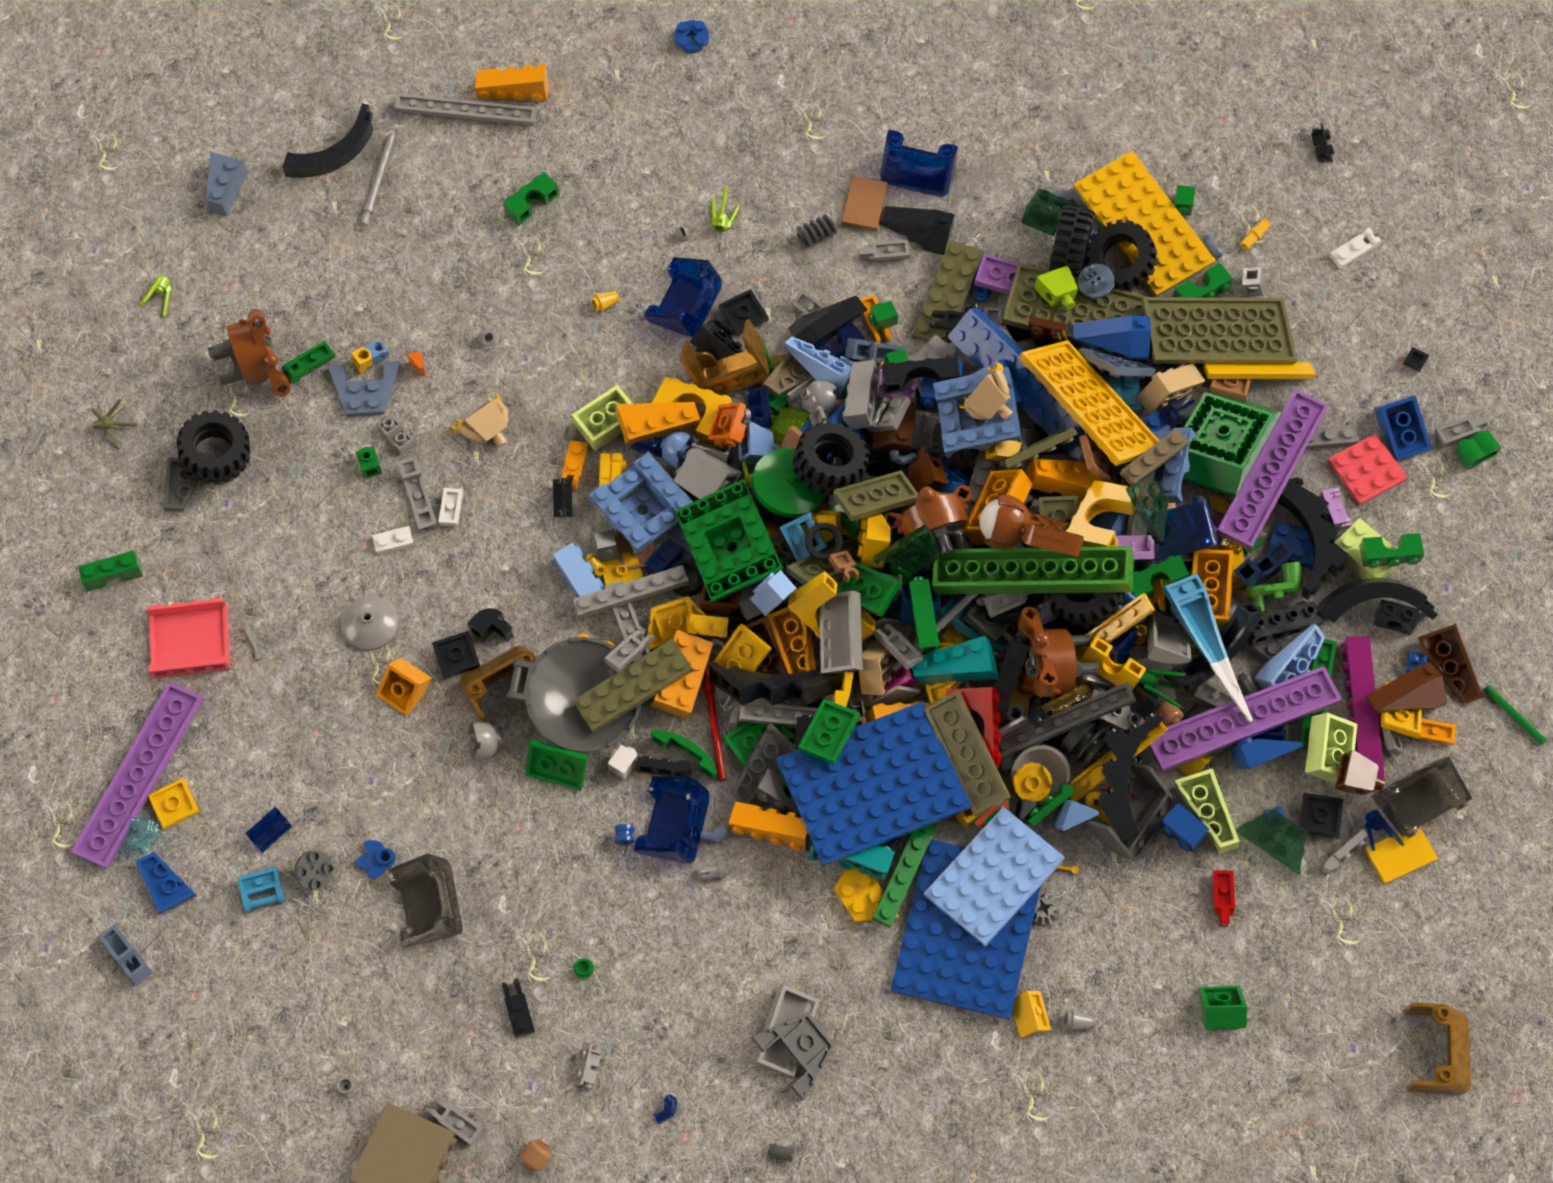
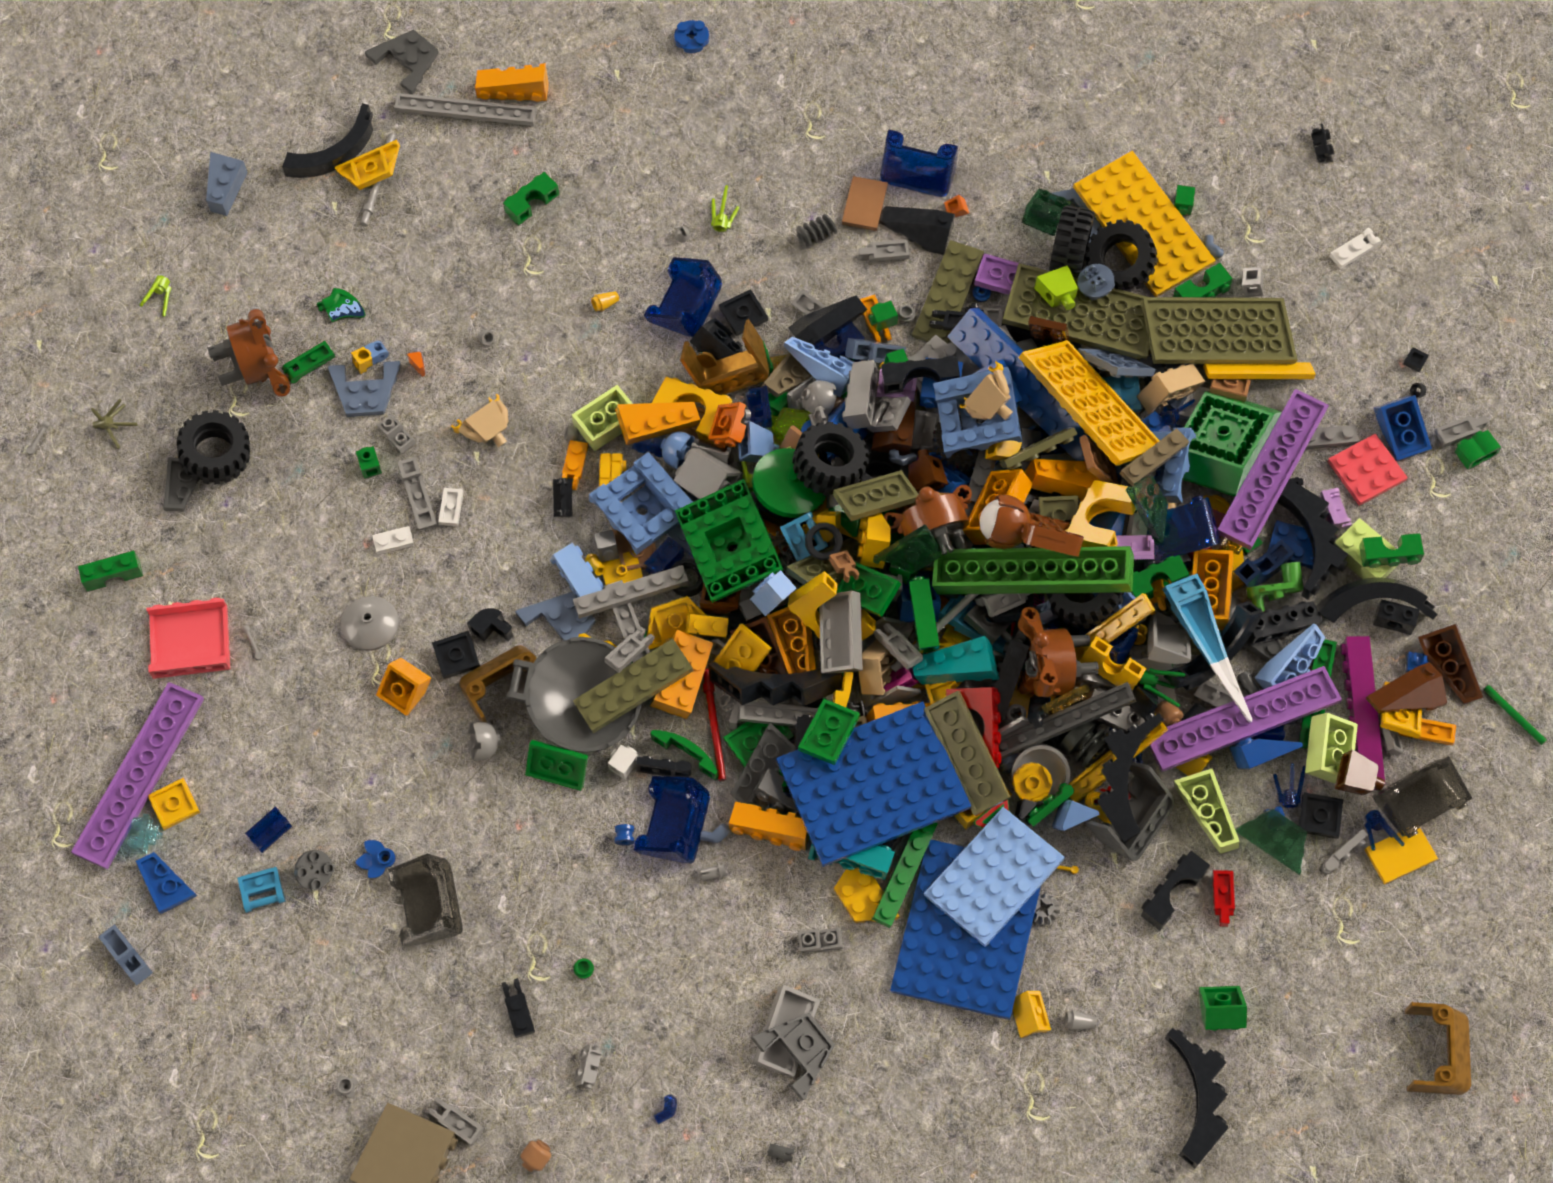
blue wedge [1072,315,1151,360] -> none
blue slope [1162,803,1209,853] -> none
yellow pin [1240,218,1272,251] -> none
none -> green arm [317,288,366,323]
none -> yellow wing [335,139,400,190]
none -> dark grey wing [365,29,439,95]
none -> sand blue wing [515,592,596,641]
none -> light grey slope [798,927,843,952]
none -> light grey plate [897,305,915,323]
none -> orange slope [944,195,969,217]
none -> black arch [1141,851,1210,931]
none -> black arch [1165,1028,1229,1169]
none -> clear blue plant [1273,763,1306,808]
none -> black hinge [1410,383,1427,398]

